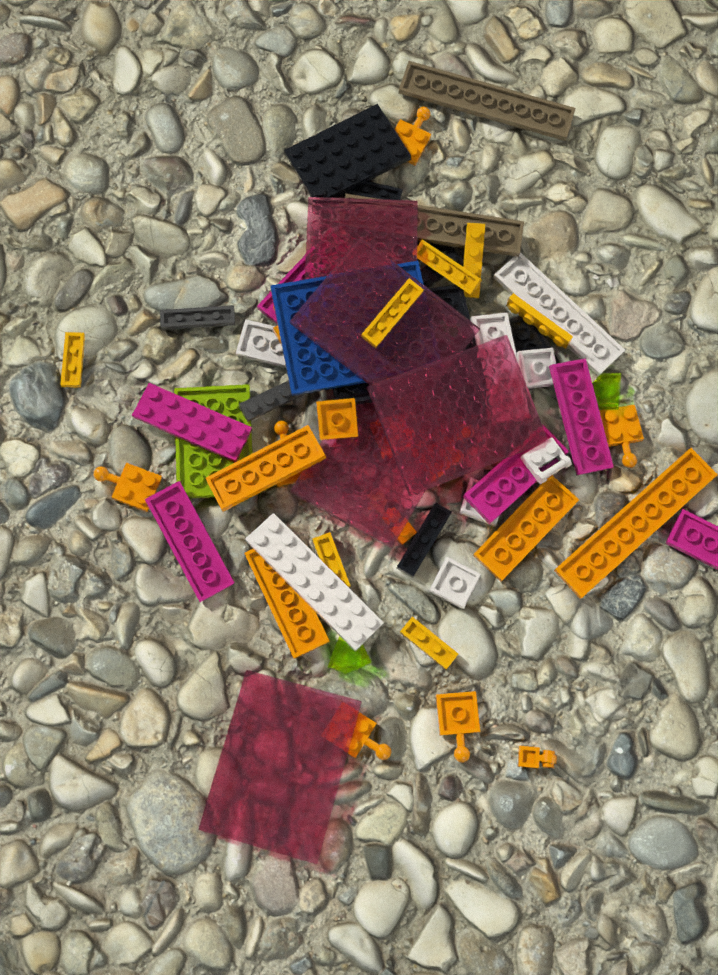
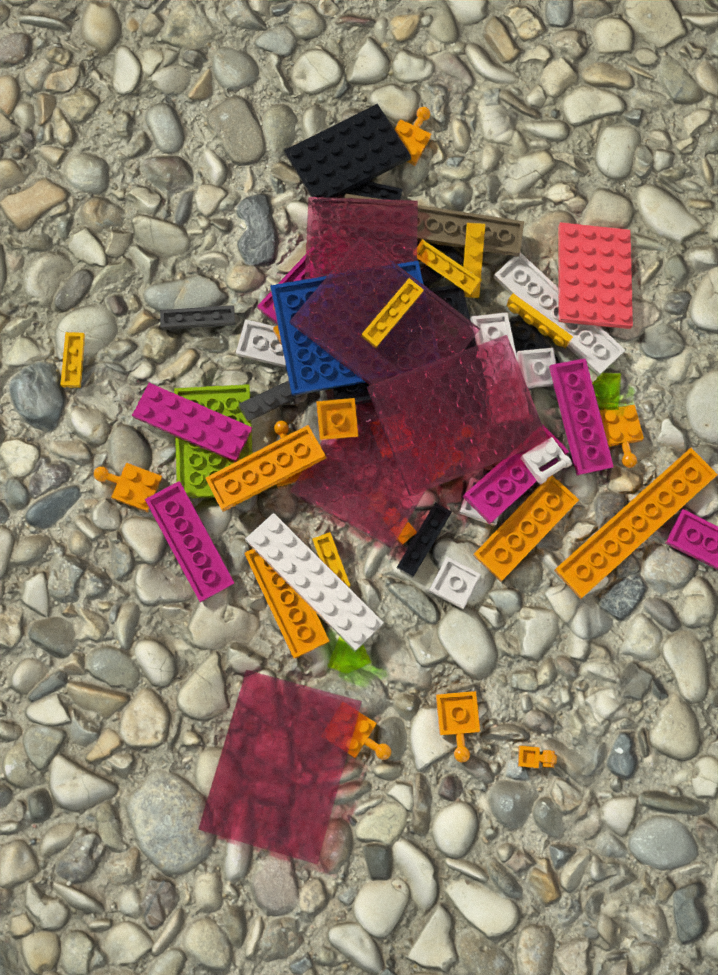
dark tan plate [398,61,576,141] -> none
yellow plate [400,617,458,670] -> none
none -> coral plate [558,222,633,329]

